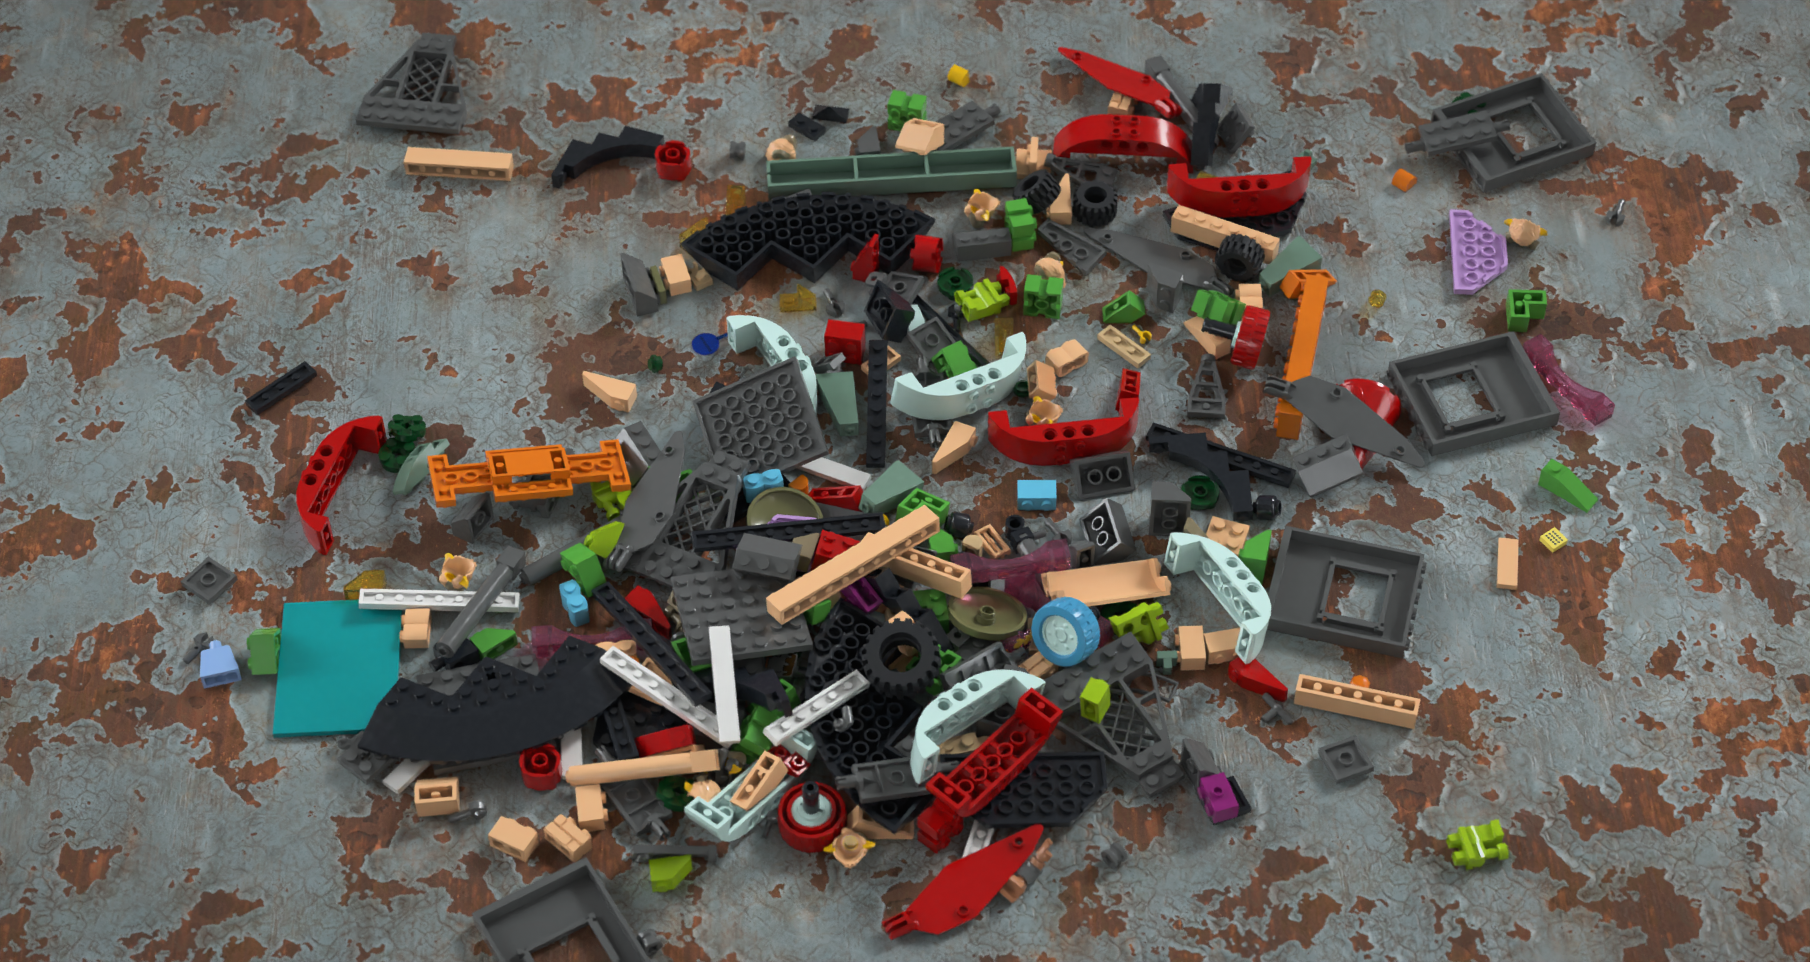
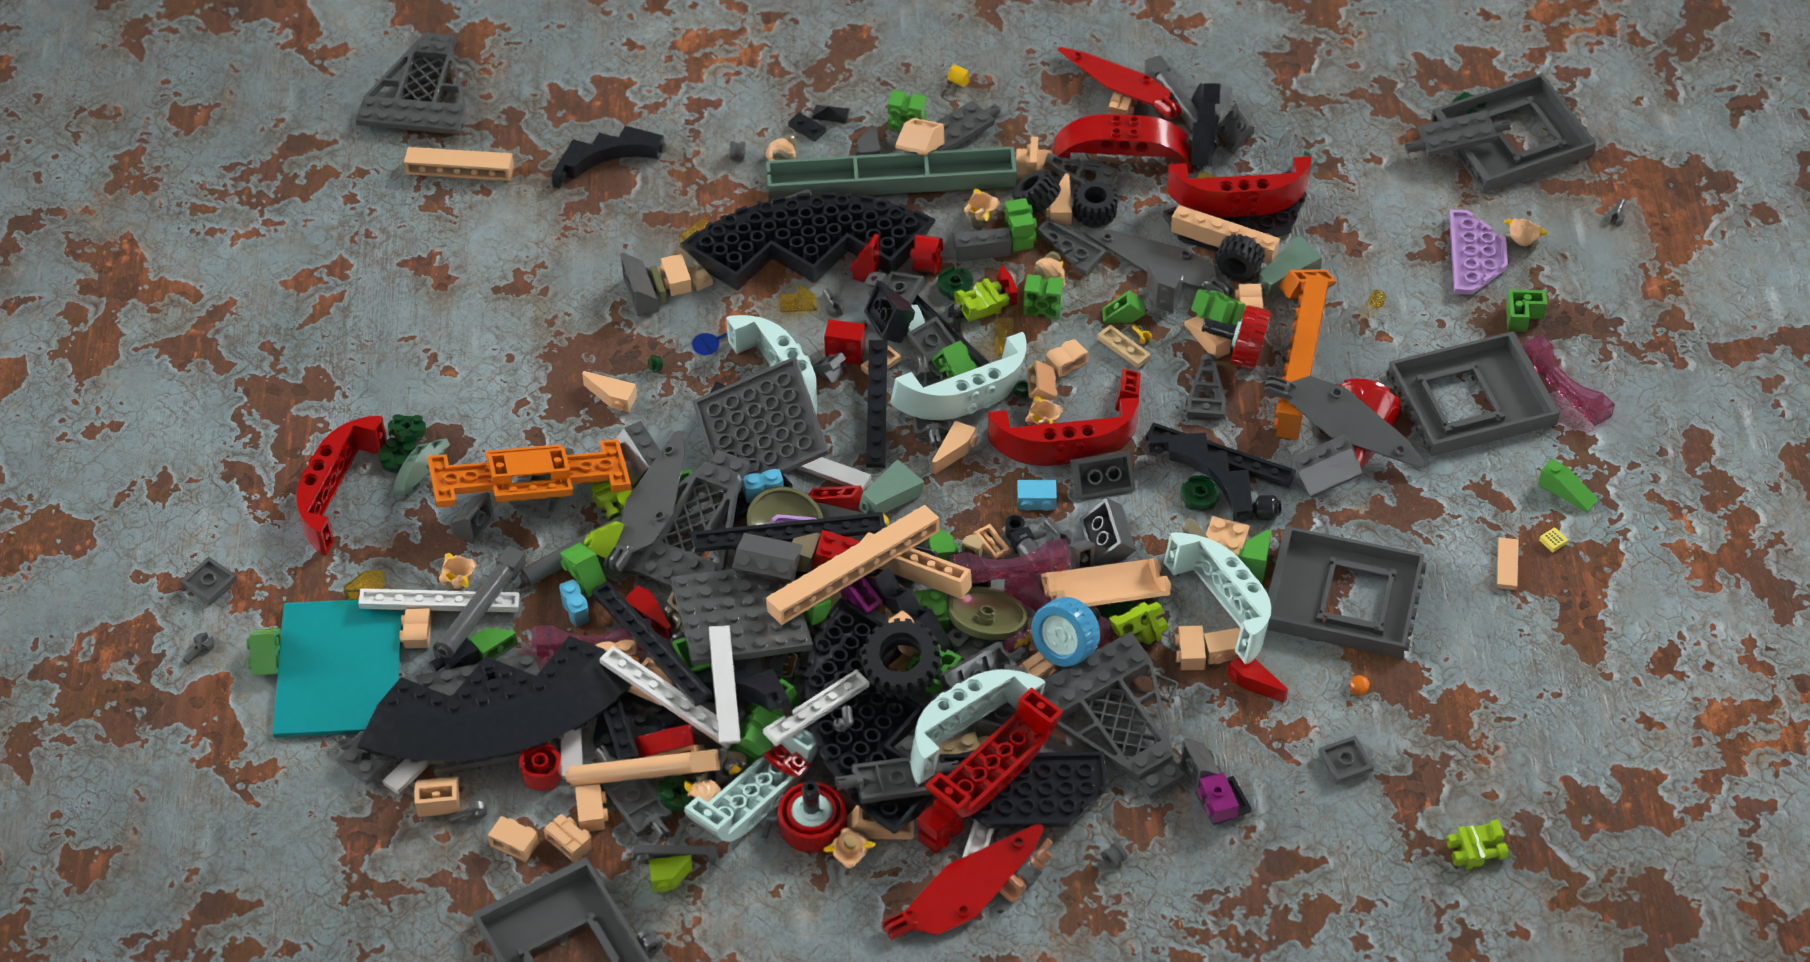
light blue torso [200,640,242,689] -> none
black plate [245,361,317,415] -> none
red brick [655,140,692,181] -> none
clear yellow slope [725,184,746,215] -> none
light nougat slope [730,751,788,811] -> none
orange brick [788,474,809,495] -> none
sand green slope [816,371,859,436] -> none
bright green brick [895,488,950,527] -> none
black head [944,511,974,538] -> none
lime brick [1080,677,1111,724] -> none
dark grey slope [1149,481,1191,536] -> none
sand green tile [1156,651,1178,675] -> none
dark grey piece [1261,693,1294,725] -> none
light nougat brick [1294,674,1420,729] -> none
orange brick [1391,168,1417,193] -> none

